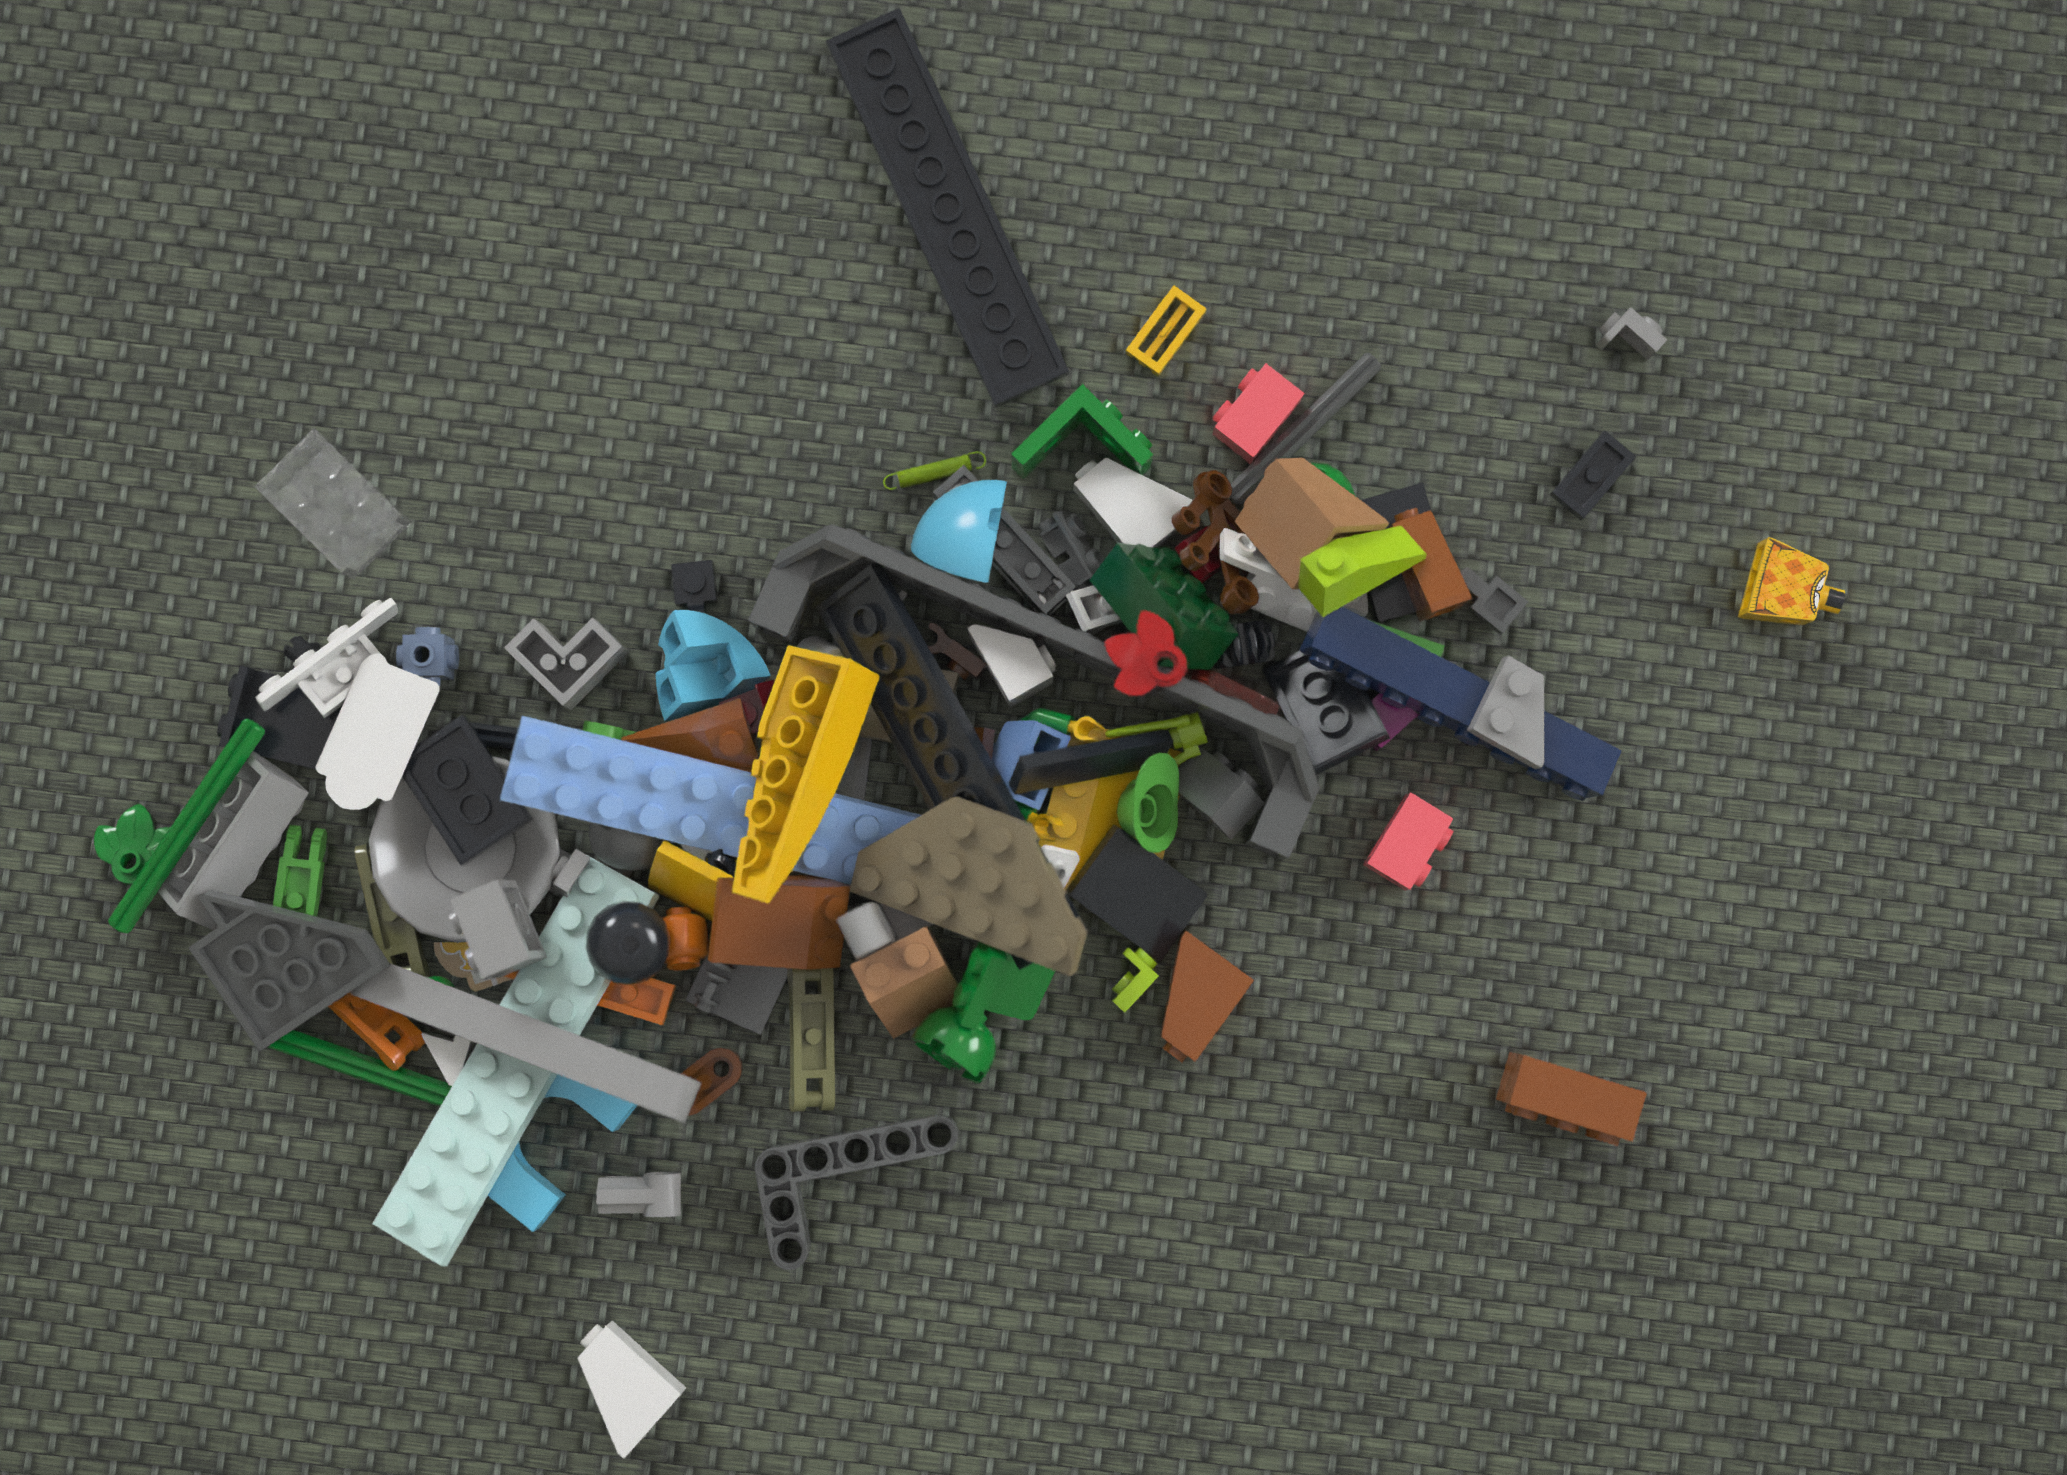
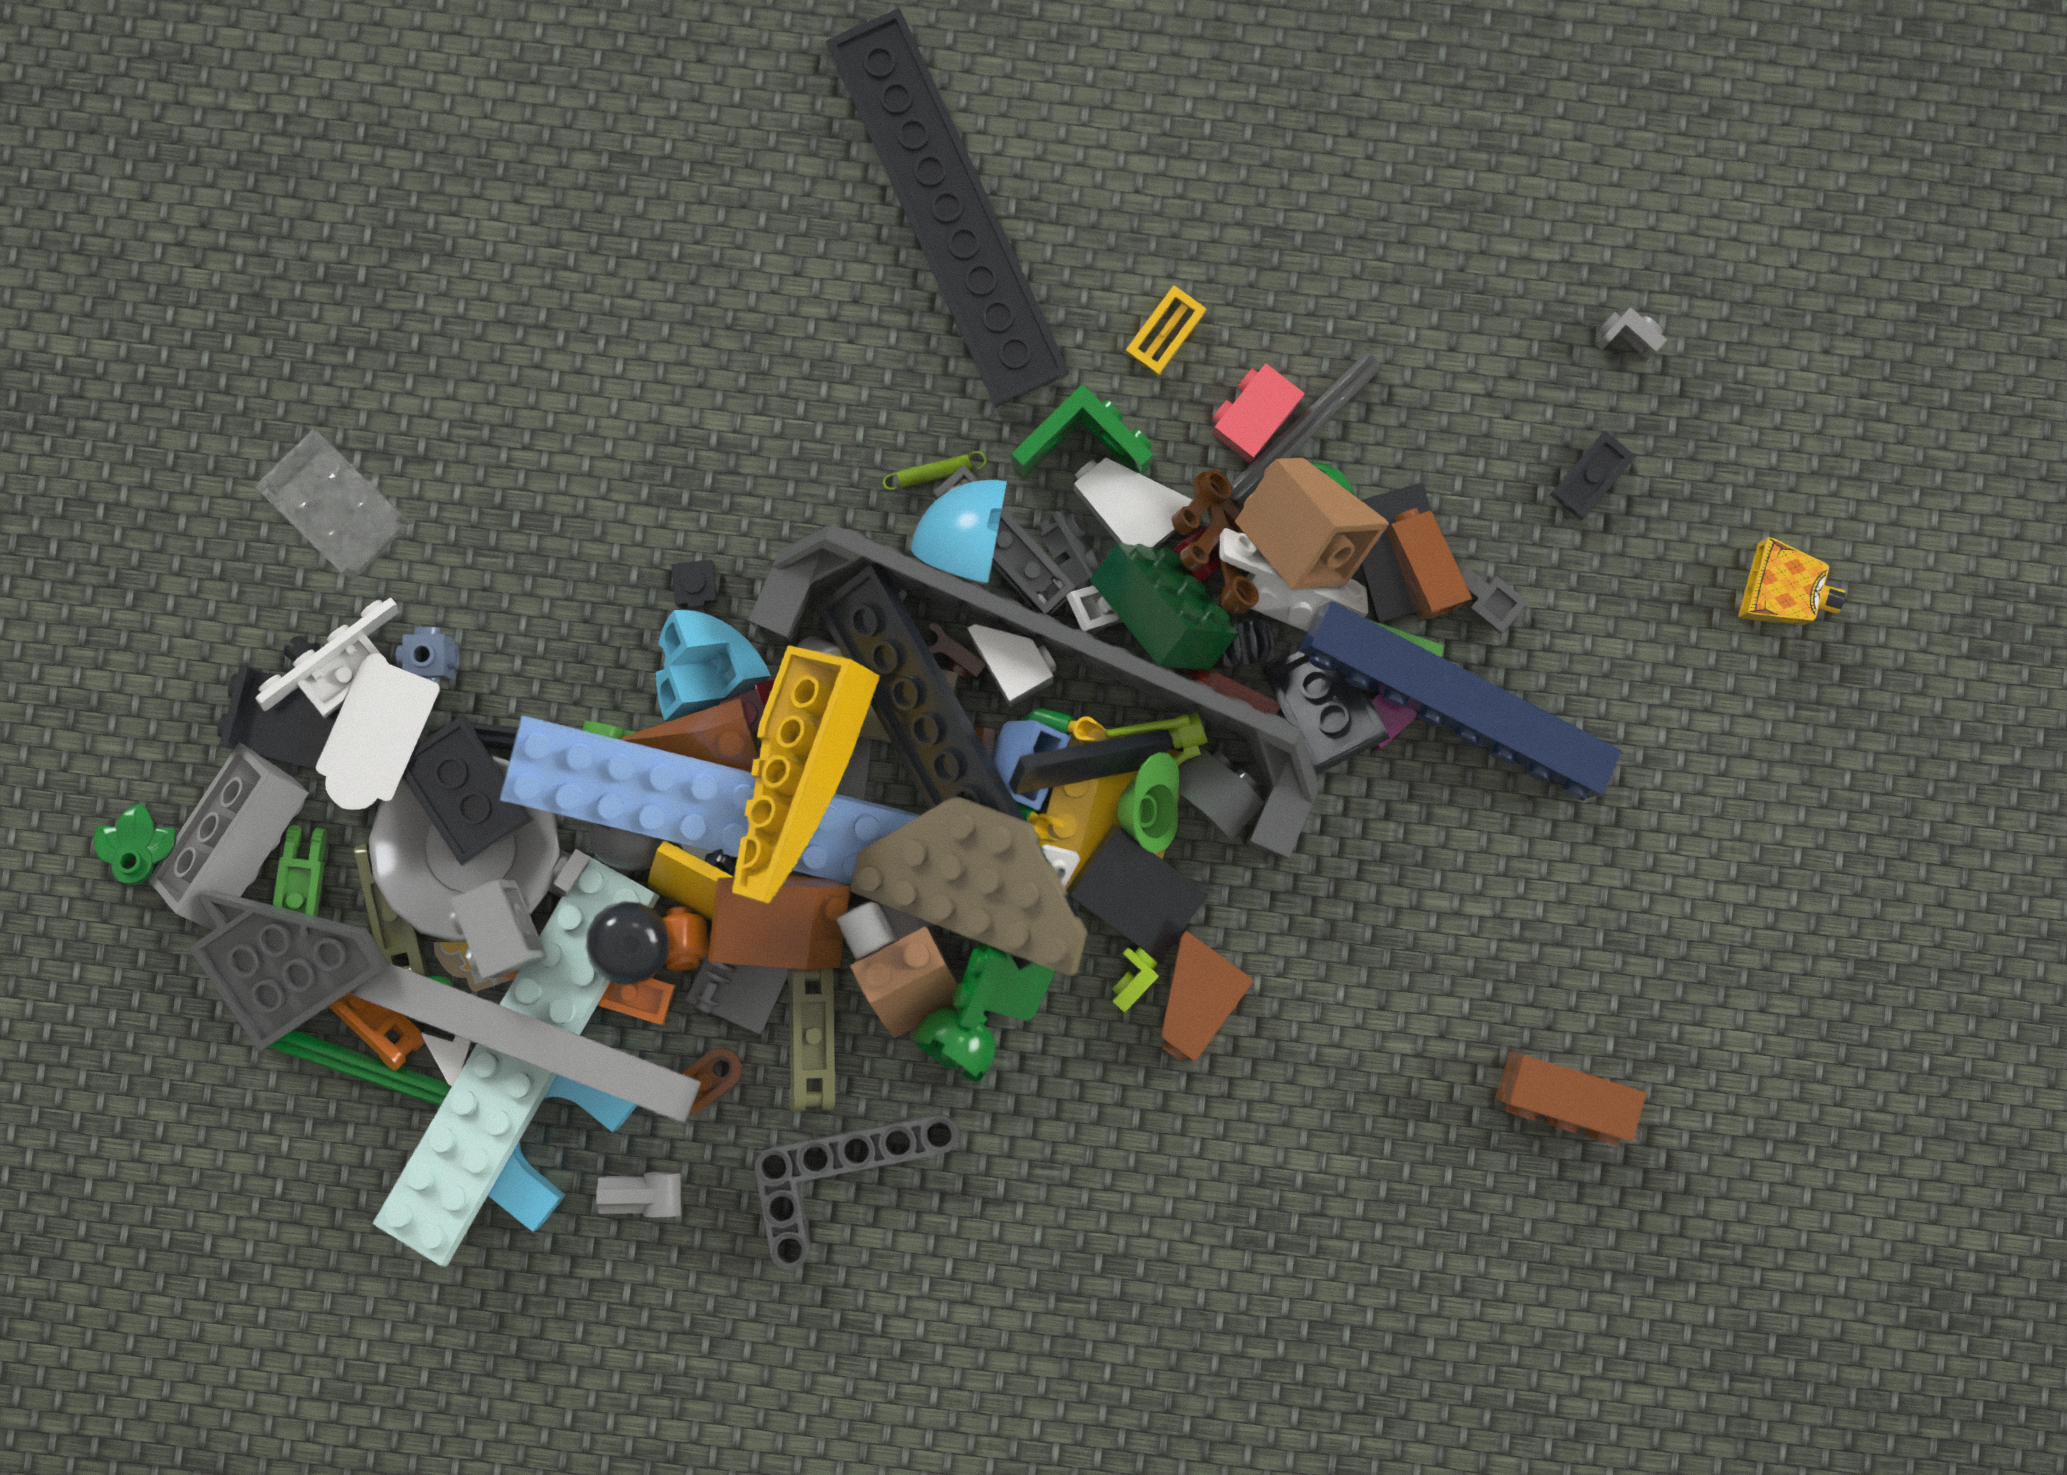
green axle [108,719,265,933] -> none
light grey brick [504,617,629,710] -> none
white slope [578,1321,686,1458] -> none
red plate [1105,611,1187,696] -> none
lime slope [1298,526,1426,617] -> none
coral brick [1363,792,1454,890] -> none
light grey wing [1467,656,1544,769] -> none

